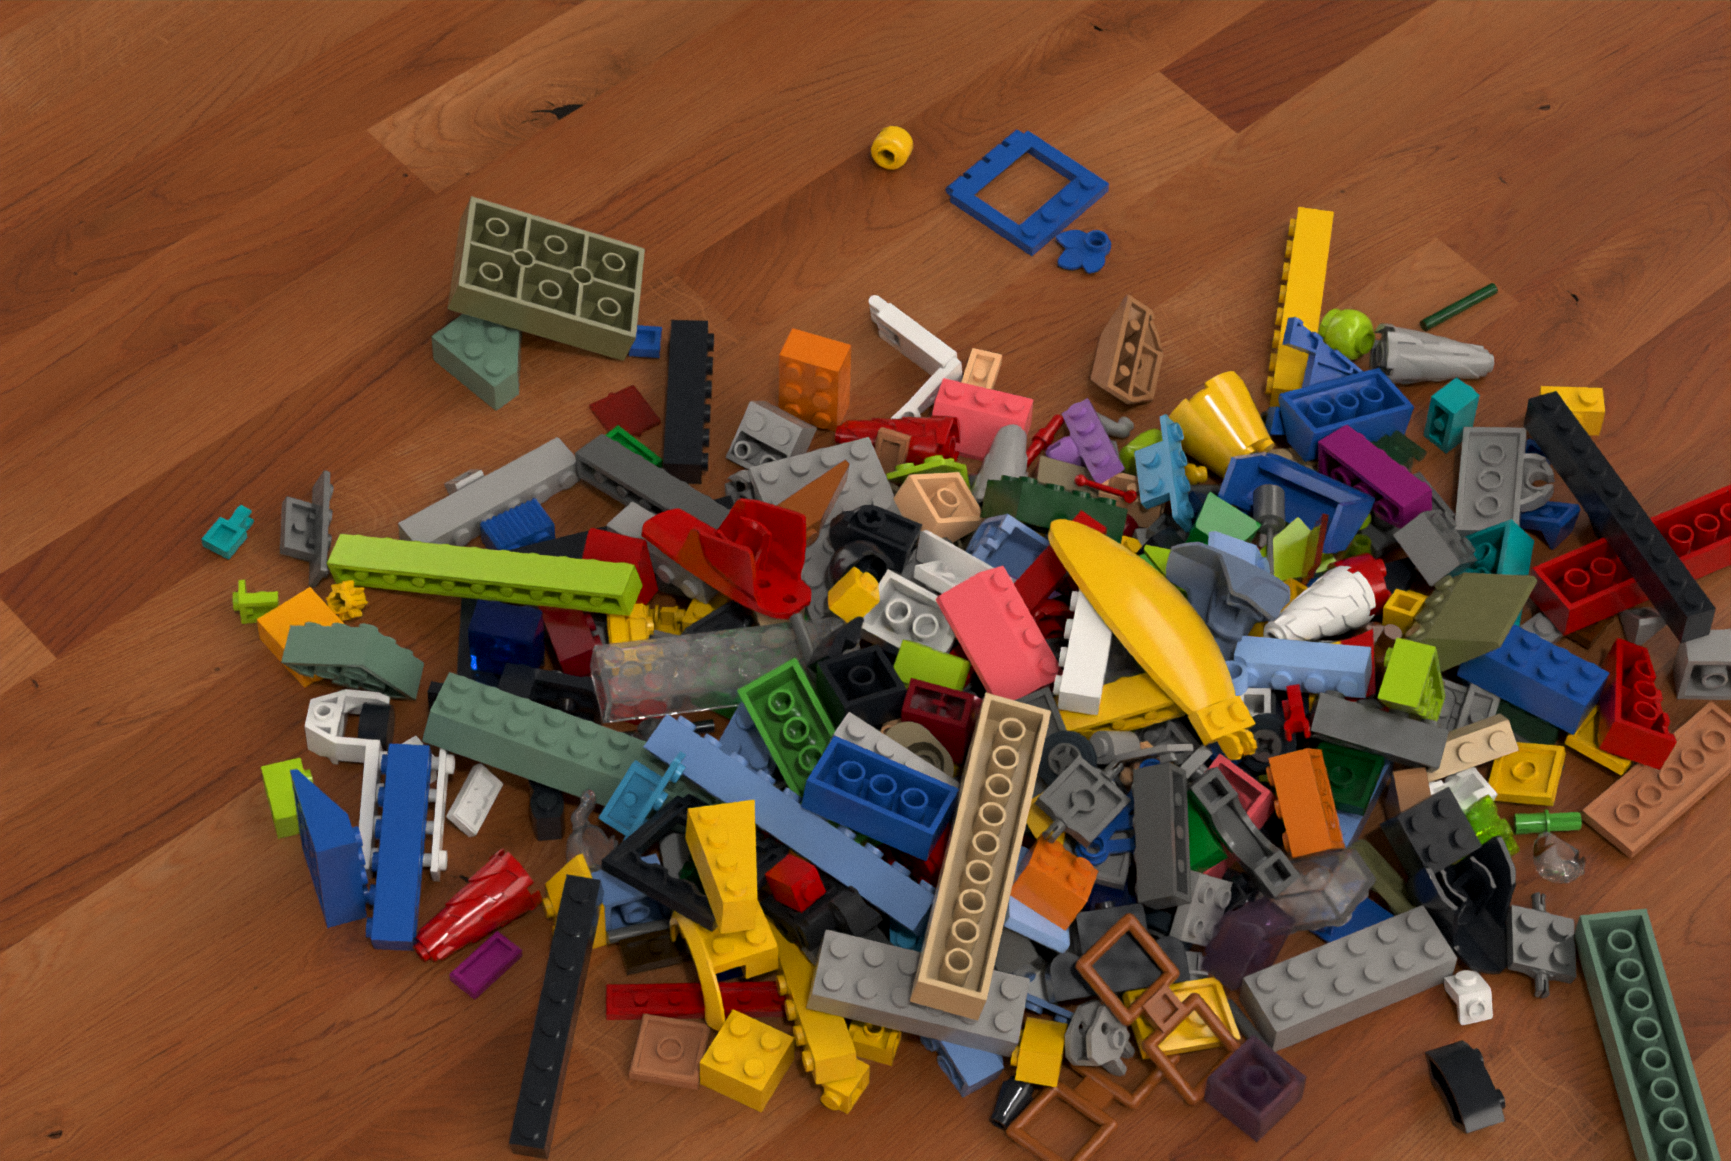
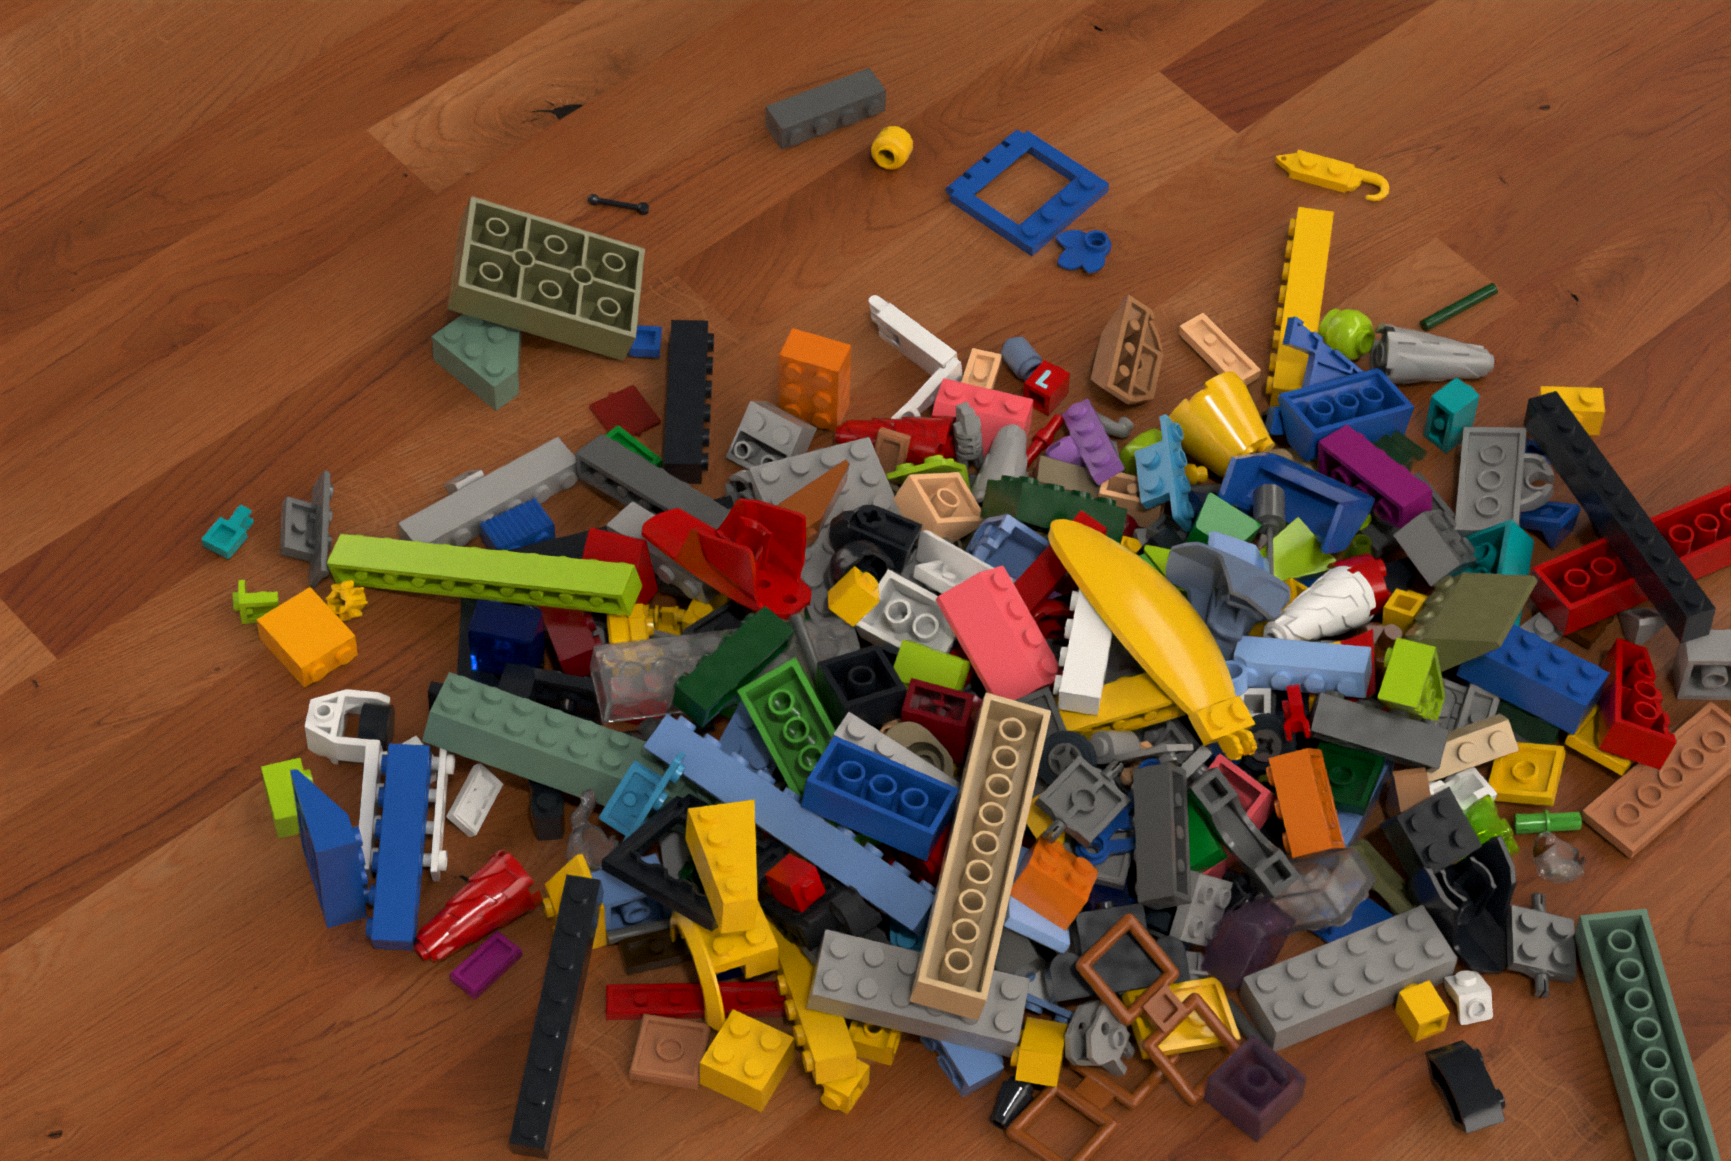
sand green brick [281,622,424,700] -> none
black slope [807,616,864,674] -> none
red hinge [1074,474,1137,503] -> none
clear red piece [1300,513,1329,586] -> none
none -> black hinge [588,194,649,215]
none -> dark green brick [672,606,795,728]
none -> dark grey brick [765,68,886,150]
none -> light grey hinge [953,402,984,473]
none -> sand blue brick [1000,337,1042,381]
none -> red brick [1023,360,1070,416]
none -> light nougat plate [1178,313,1261,385]
none -> yellow plate [1275,150,1390,202]
none -> yellow brick [1395,980,1450,1042]

